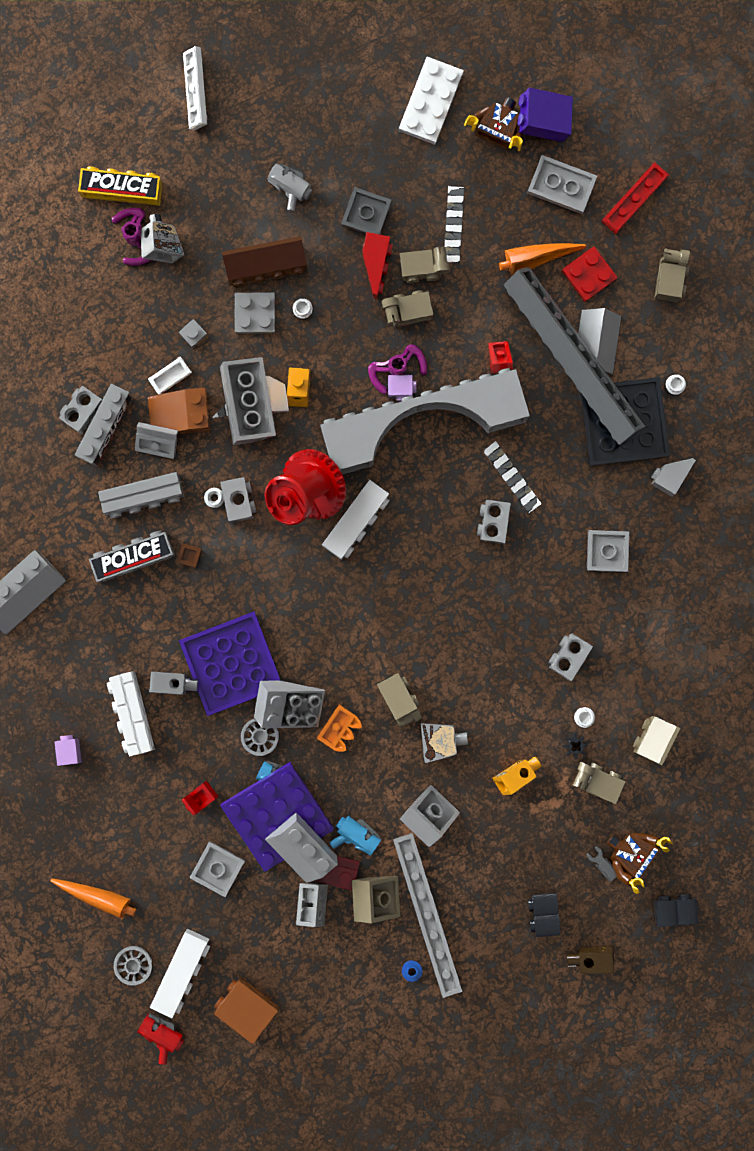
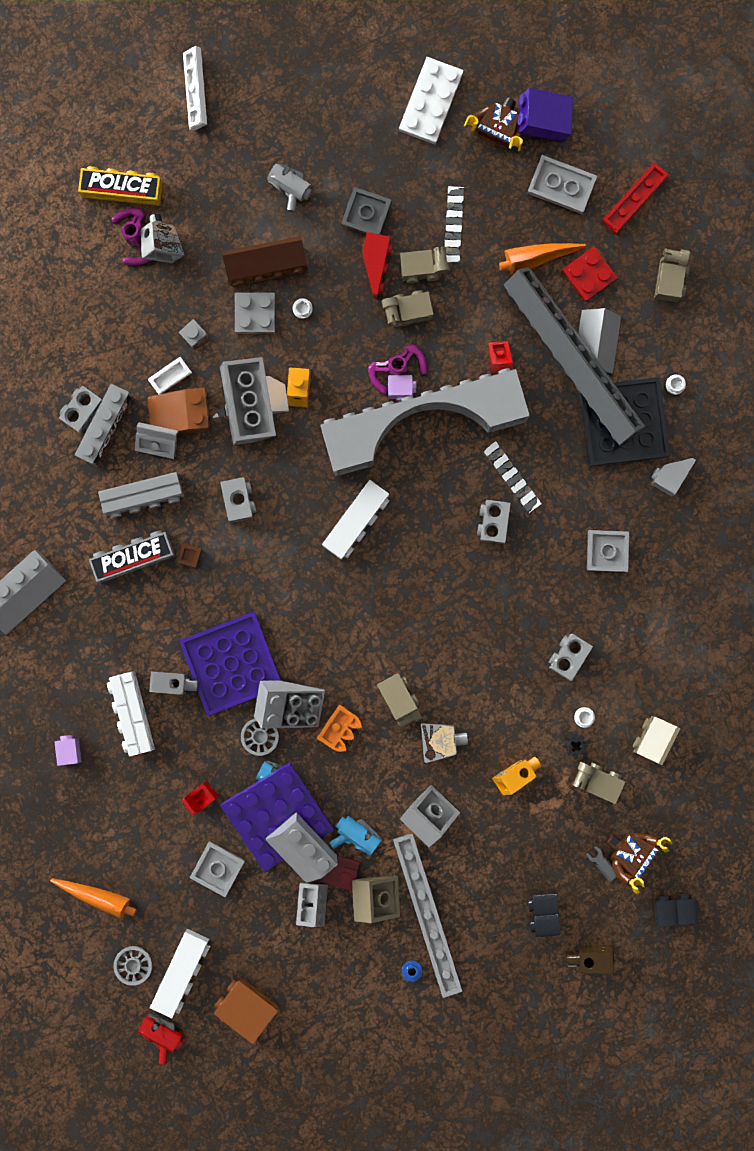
white plate [204,488,224,508] -> none
red piece [265,449,346,526] -> none

